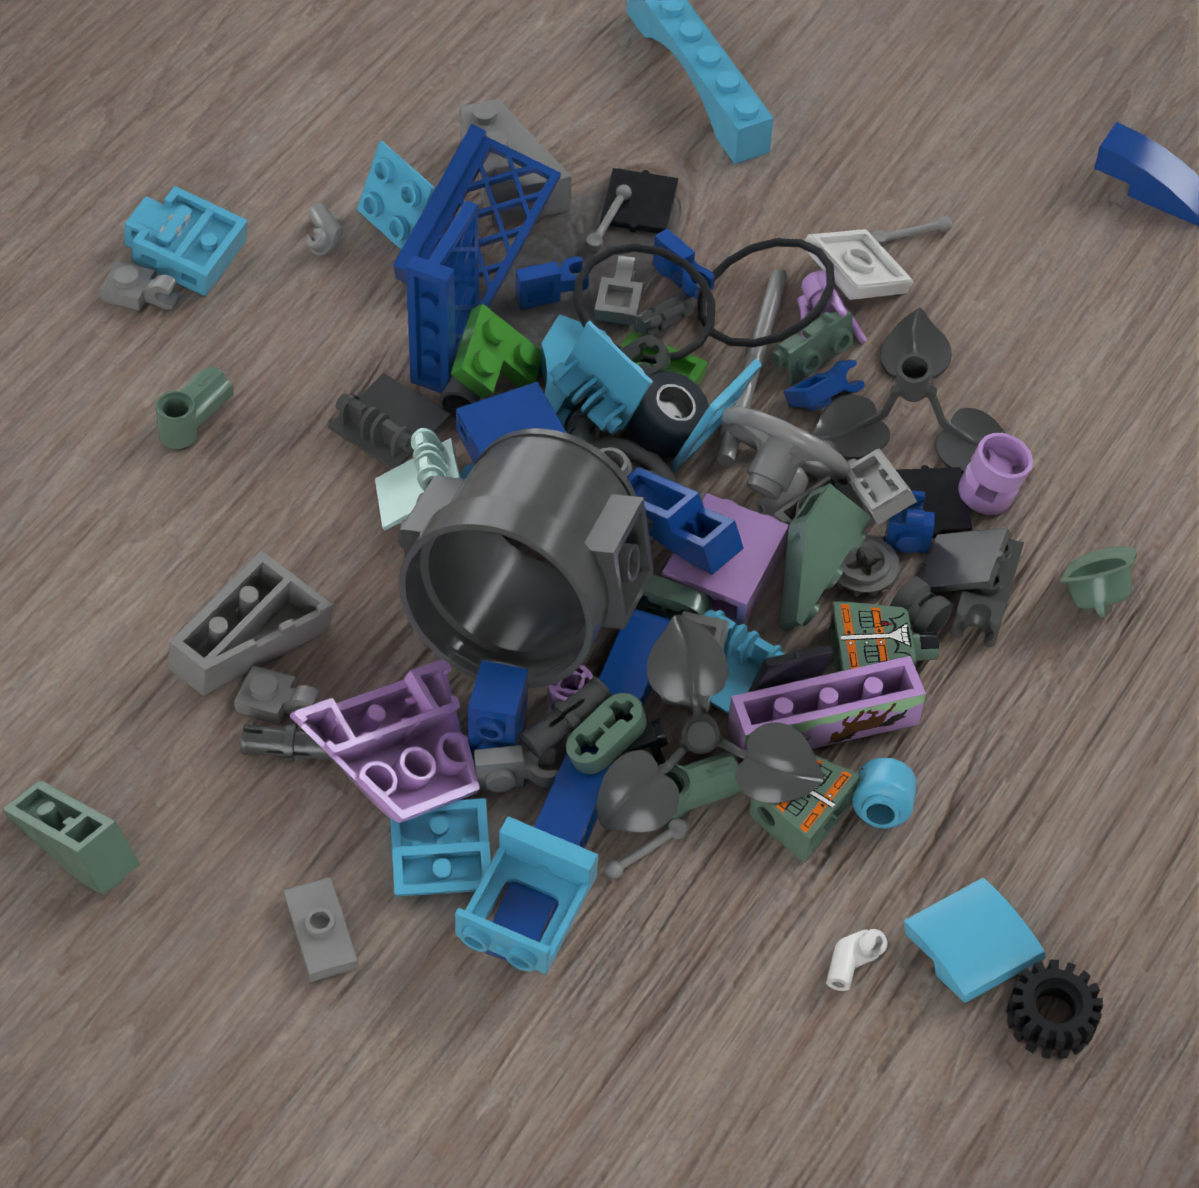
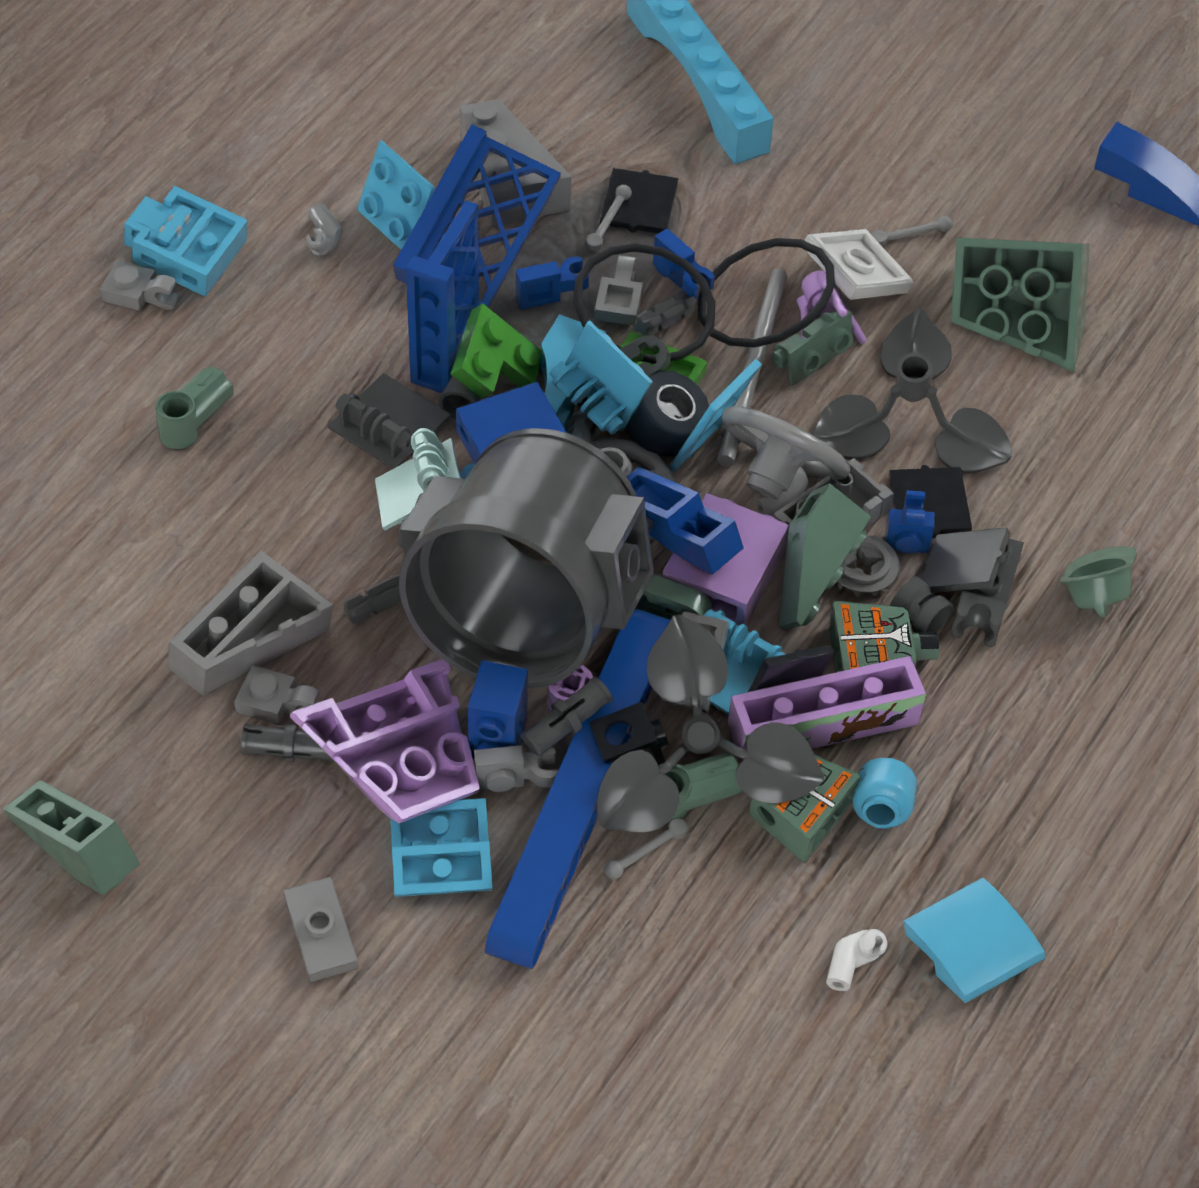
medium azure window [455,816,598,975] -> none
sand green beam [566,693,647,774] -> none
blue plate [783,360,865,411] -> none
light grey plate [845,448,917,525] -> none
lavender wheel [958,433,1033,515] -> none
black tyre [1006,960,1103,1059] -> none
none -> dark grey axle [343,574,402,624]
none -> sand green wedge [951,238,1090,372]

